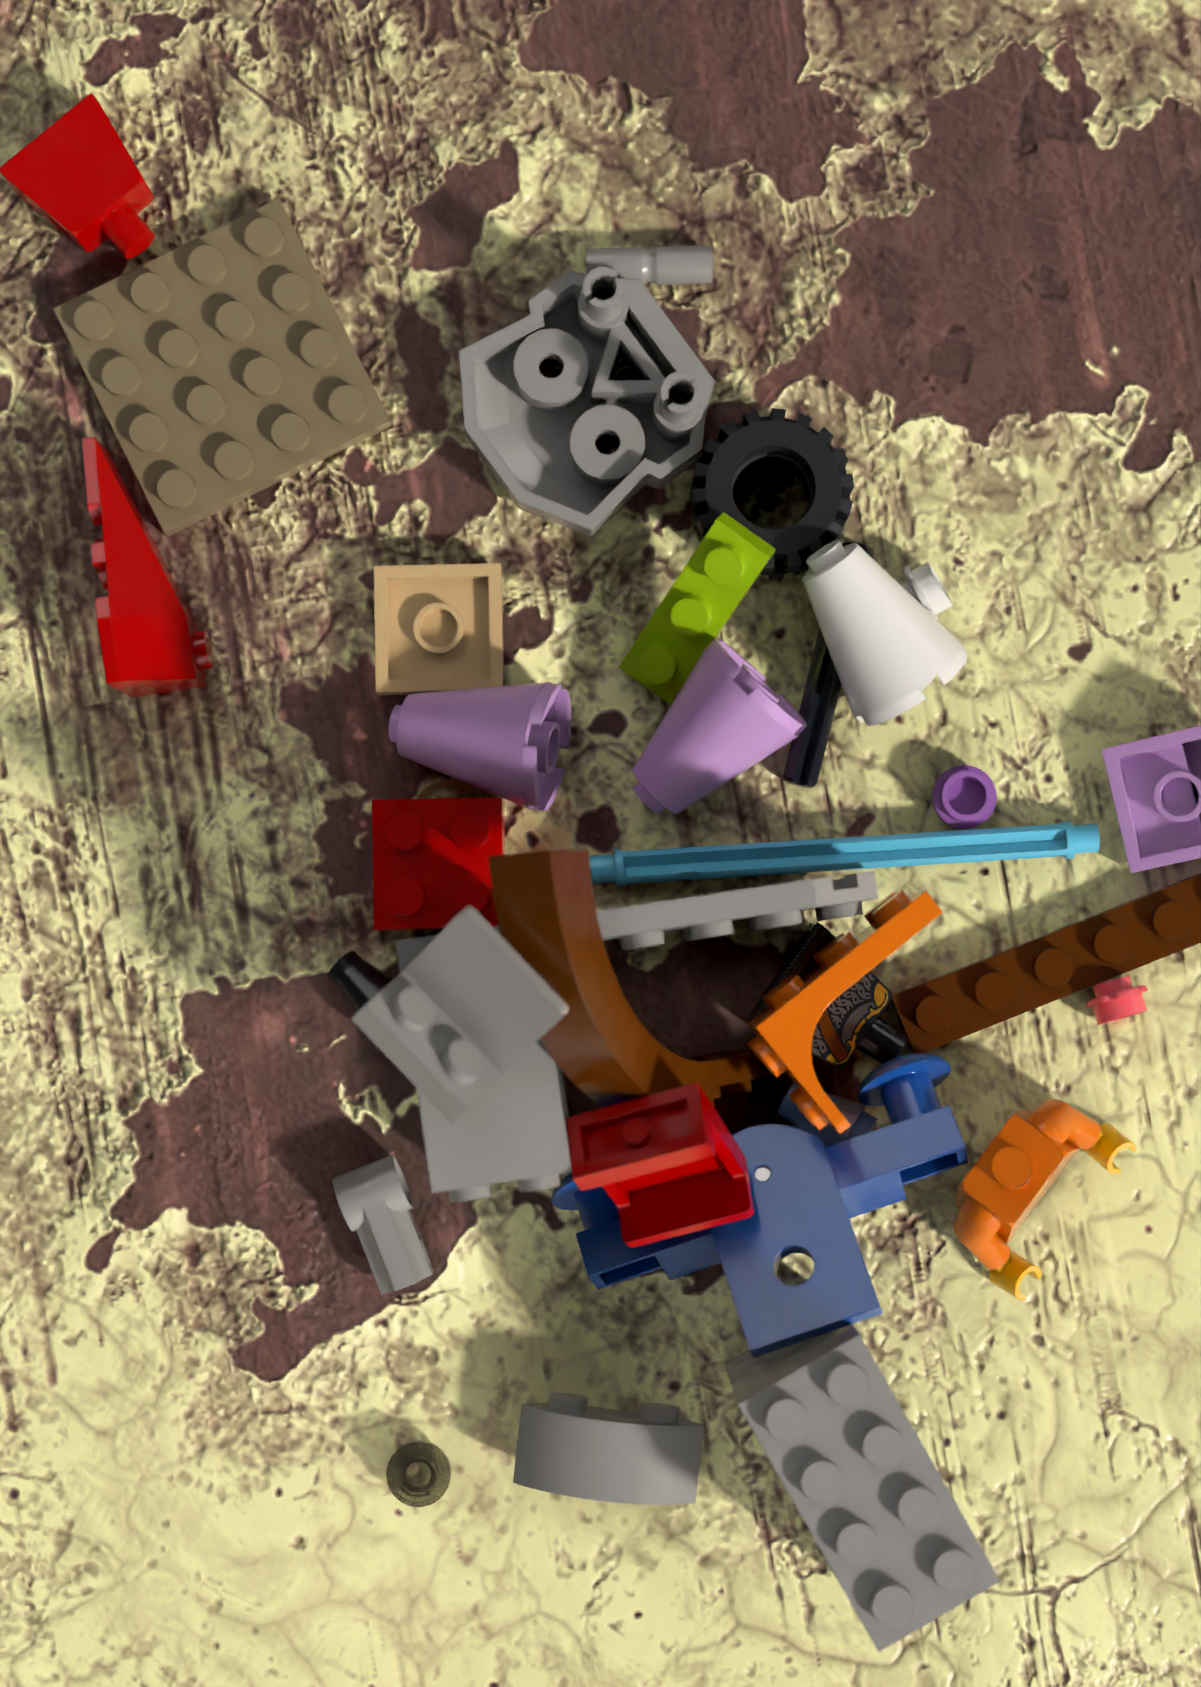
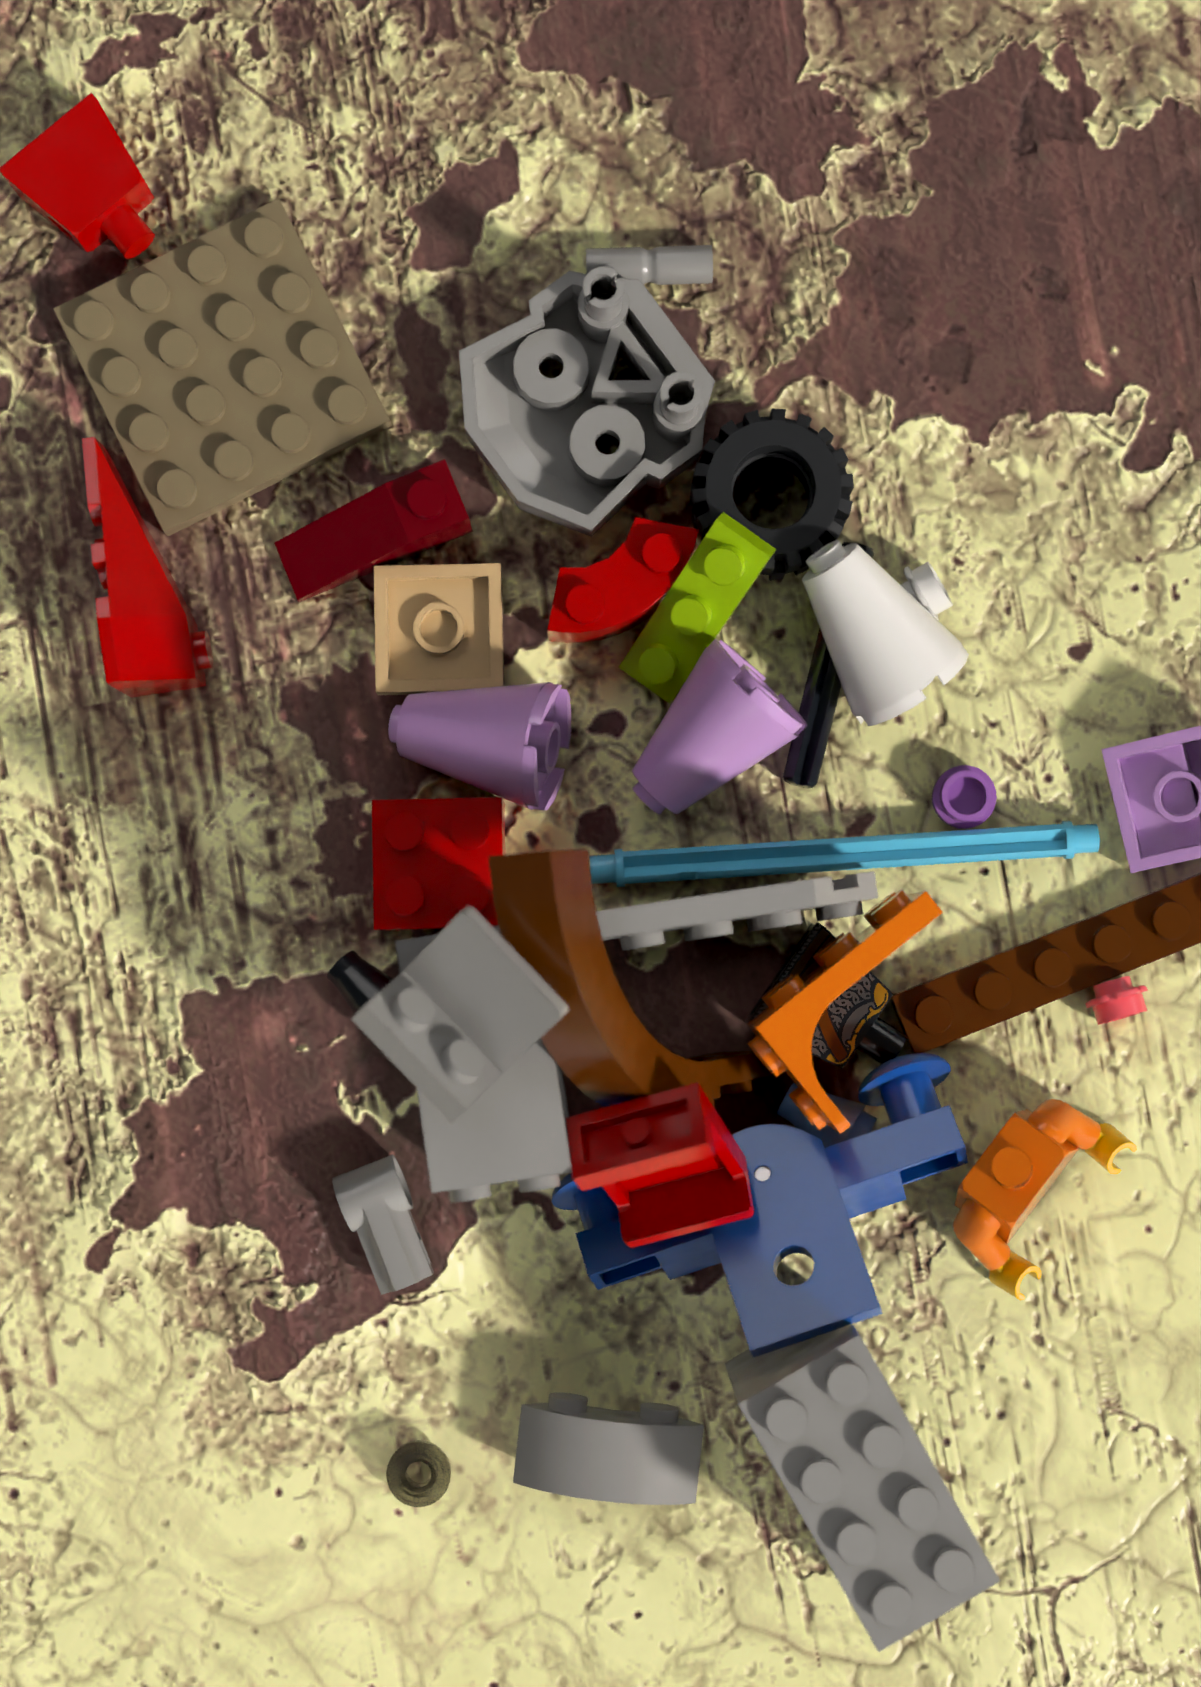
none -> dark red slope [274,459,473,602]
none -> red brick [547,517,699,643]

